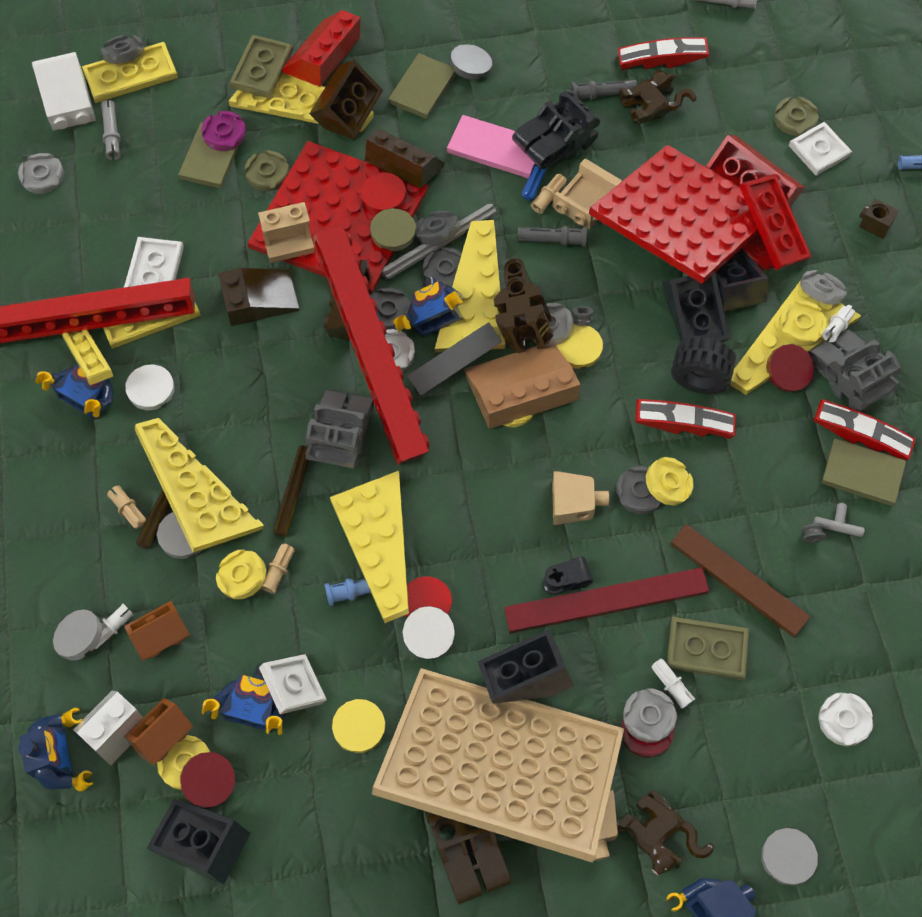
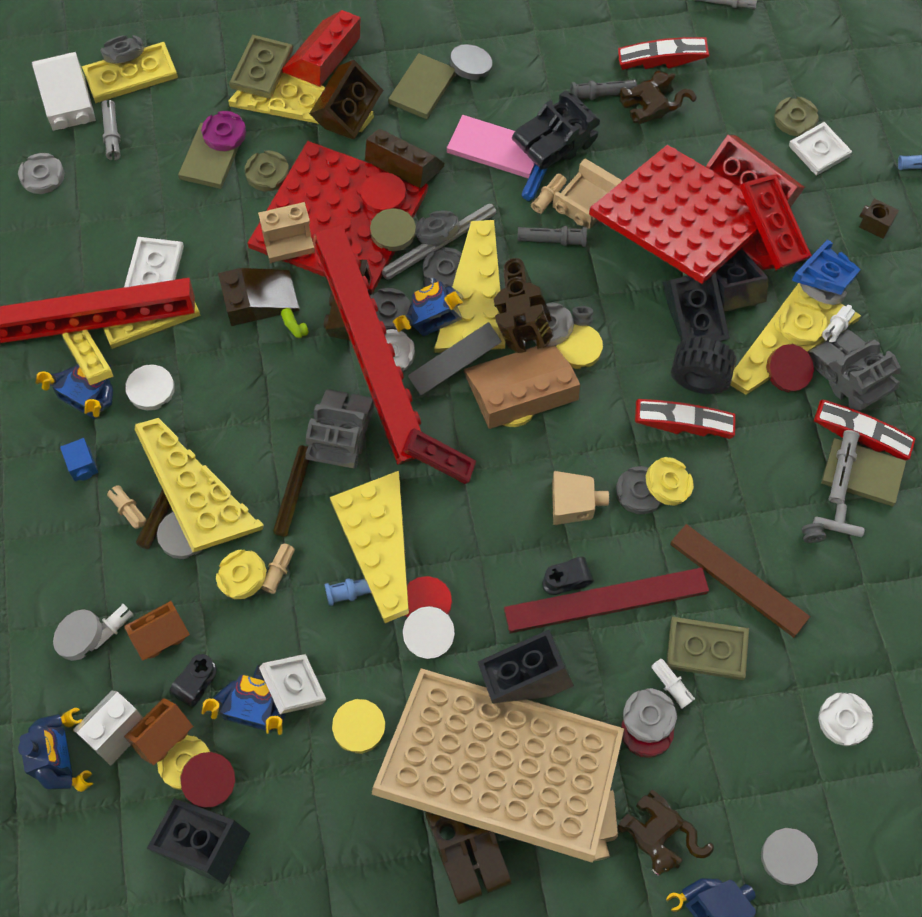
none -> blue brick [60,438,98,481]
none -> black piece [169,654,217,708]
none -> lime arm [281,308,309,338]
none -> dark red tile [403,428,476,484]
none -> blue wing [792,240,861,295]
none -> light grey pin [829,430,860,504]

